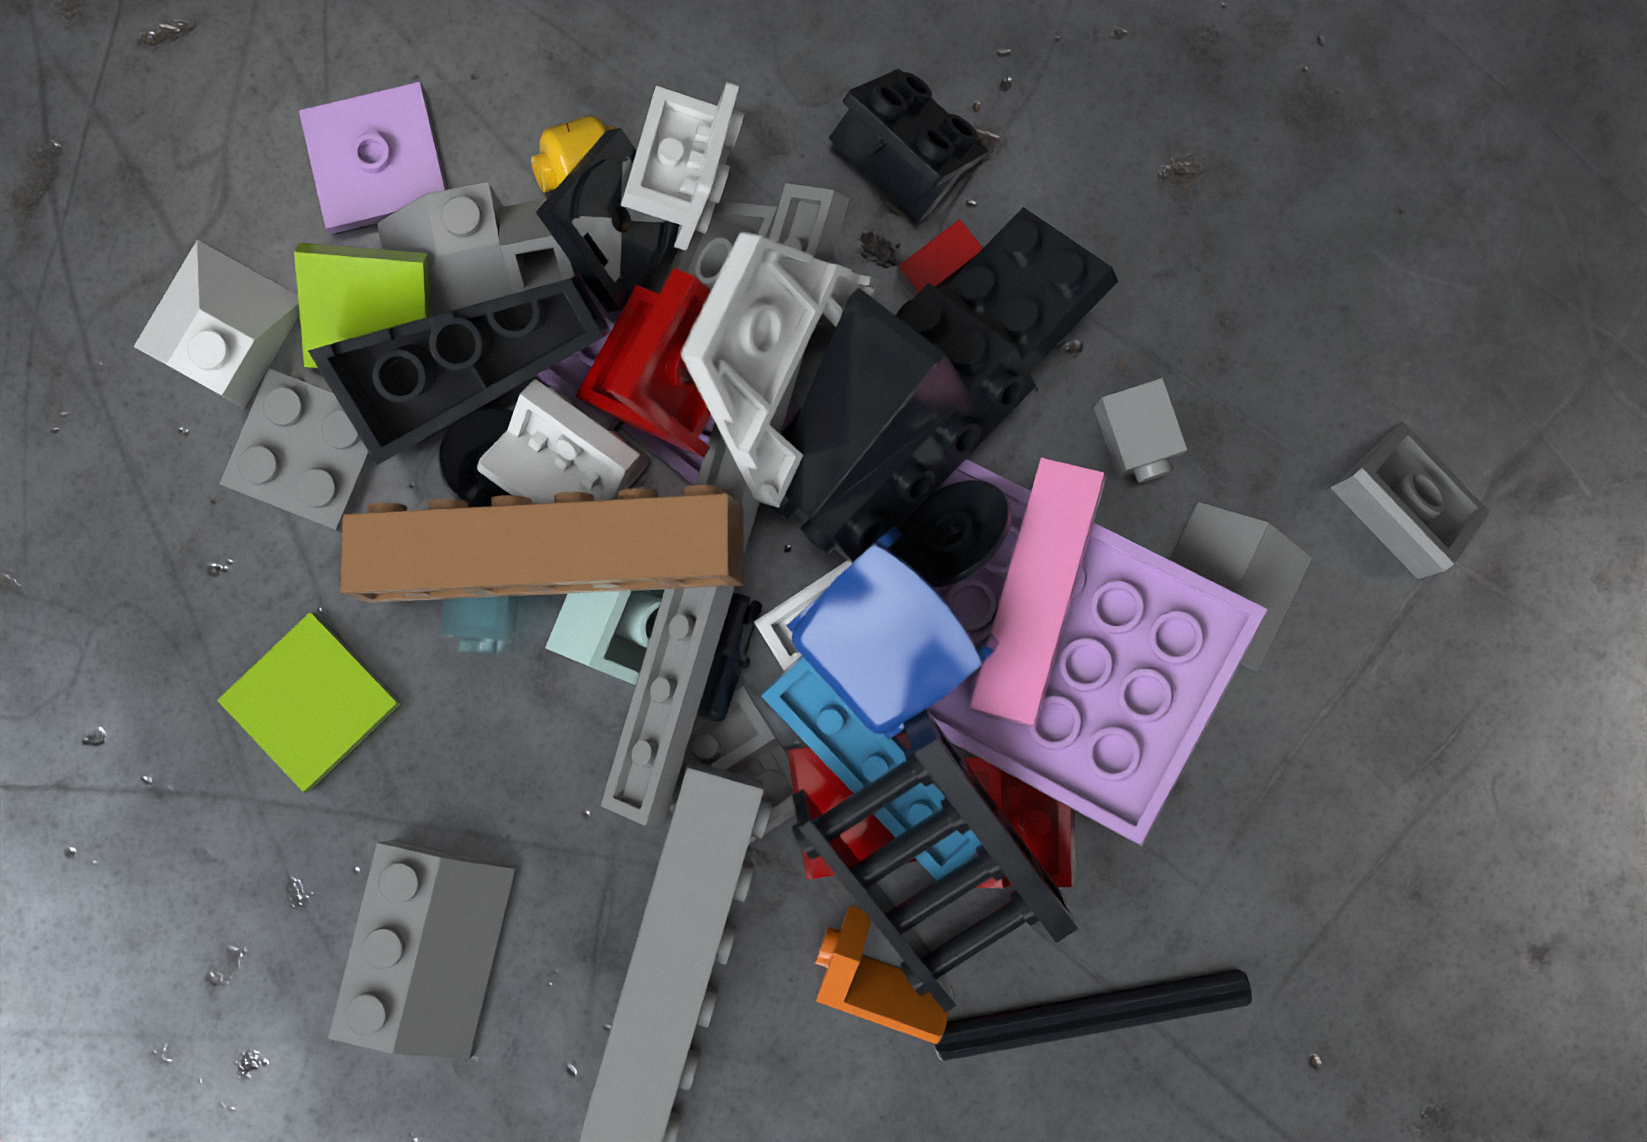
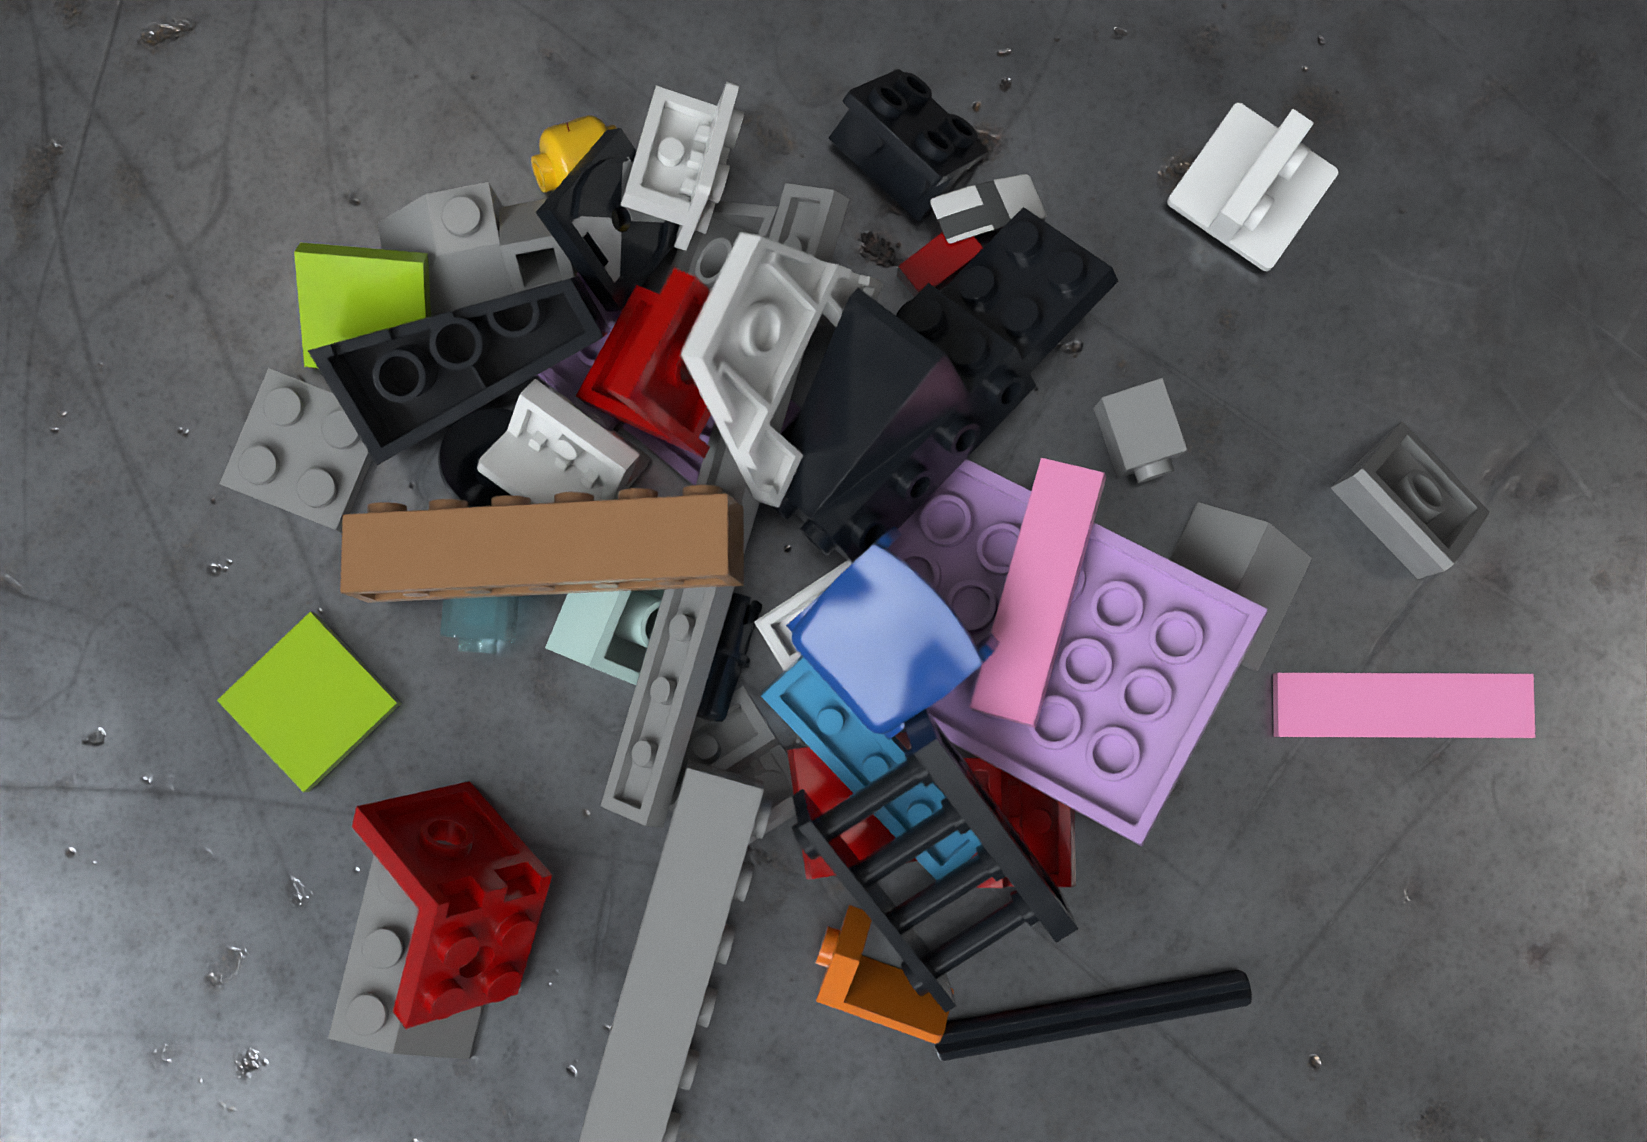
white slope [134,240,300,409] -> none
lavender plate [299,82,448,234] -> none
black dish [891,480,1011,588] -> none
none -> red bracket [352,781,552,1029]
none -> sticker [930,174,1047,244]
none -> white bracket [1167,103,1338,271]
none -> bright pink tile [1273,673,1535,738]

